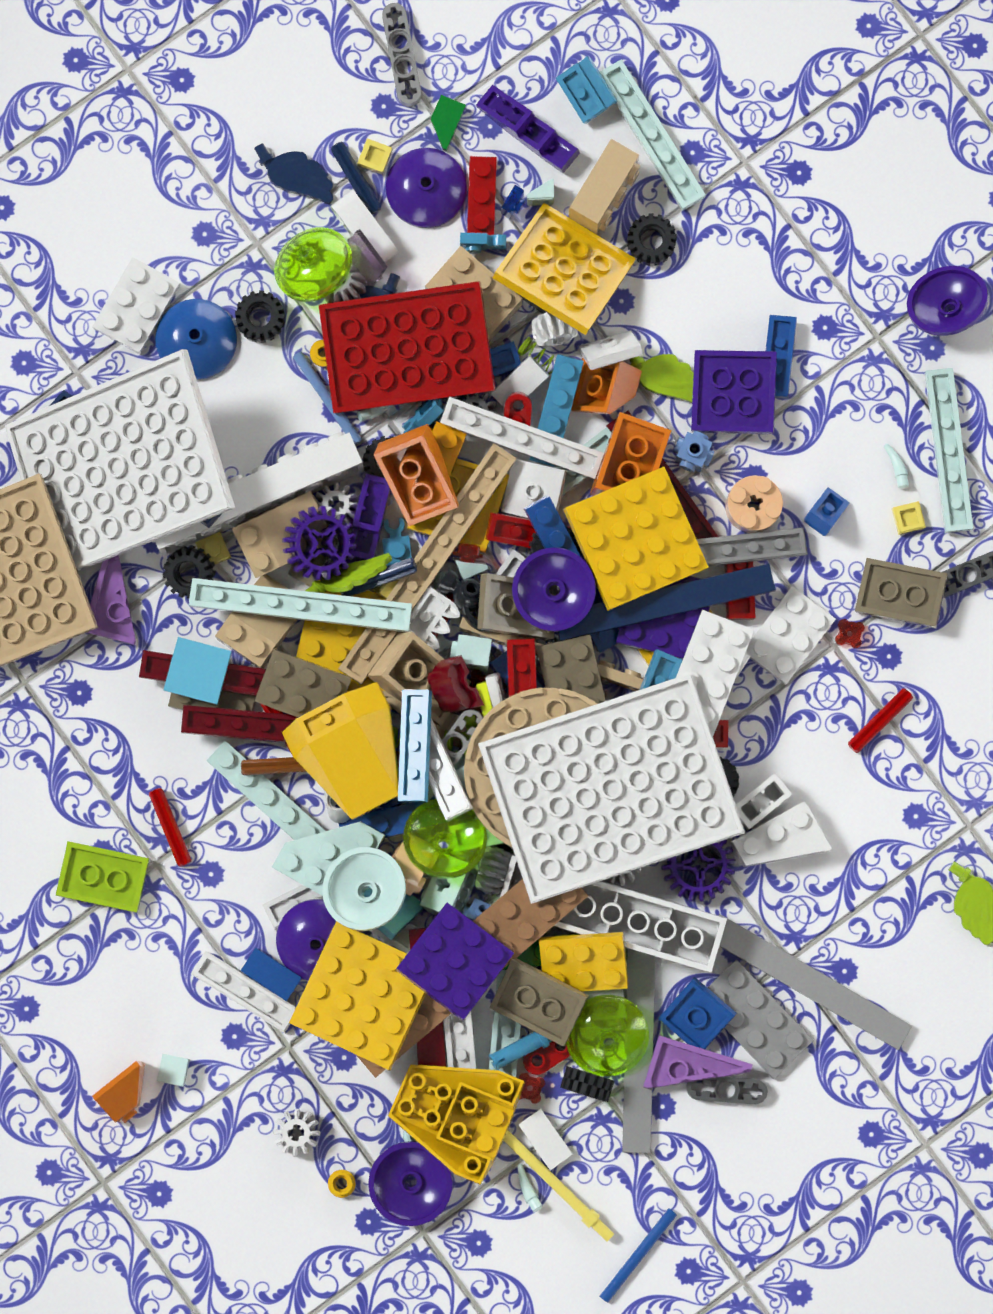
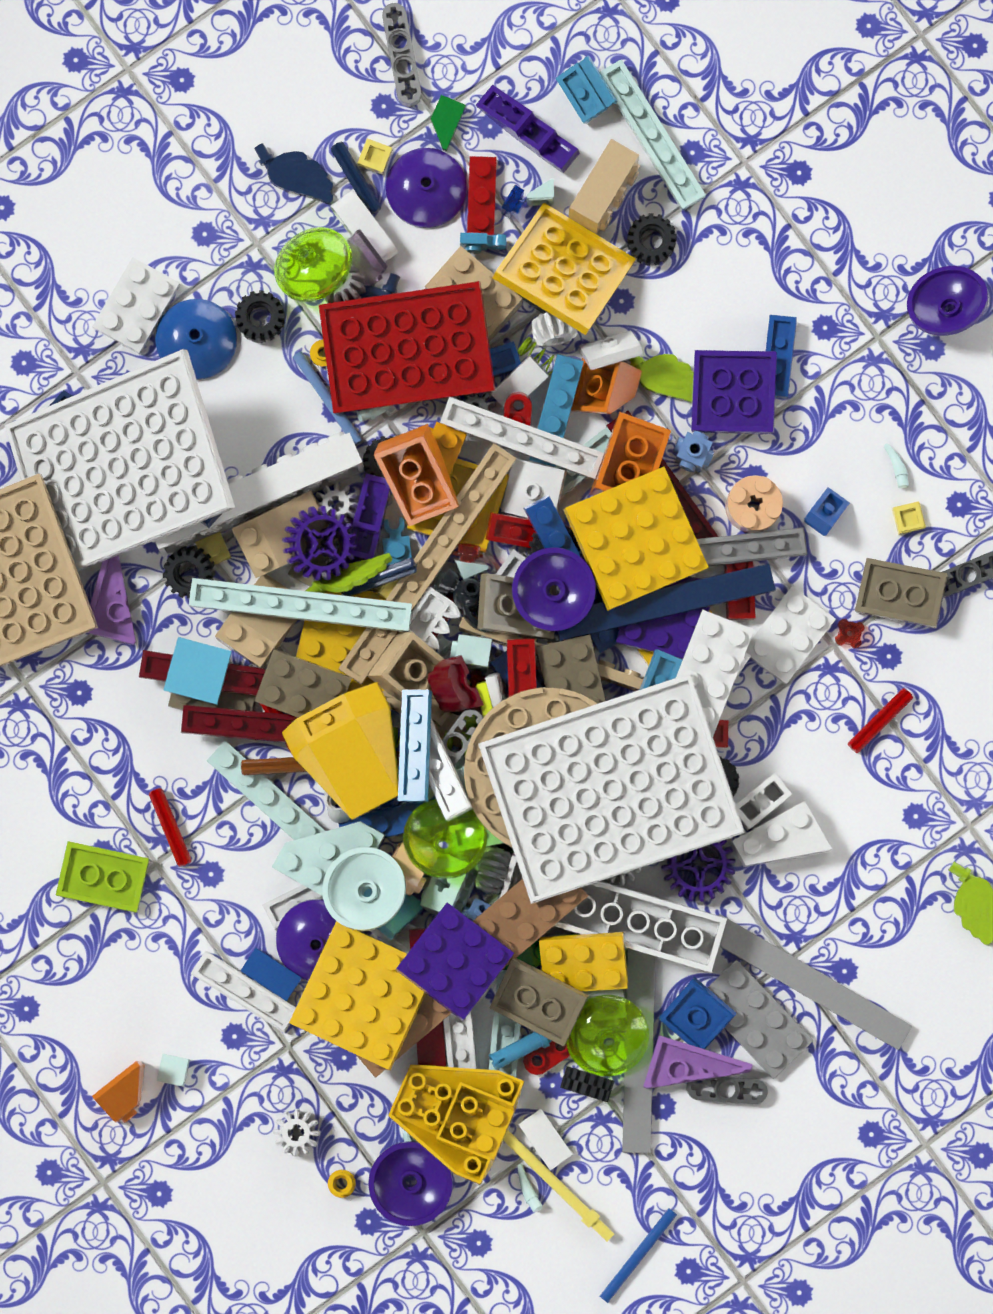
dark azure plate [402,399,444,433] -> none
clear red plate [519,1073,545,1104] -> none
light aqua plate [925,368,973,533] -> none

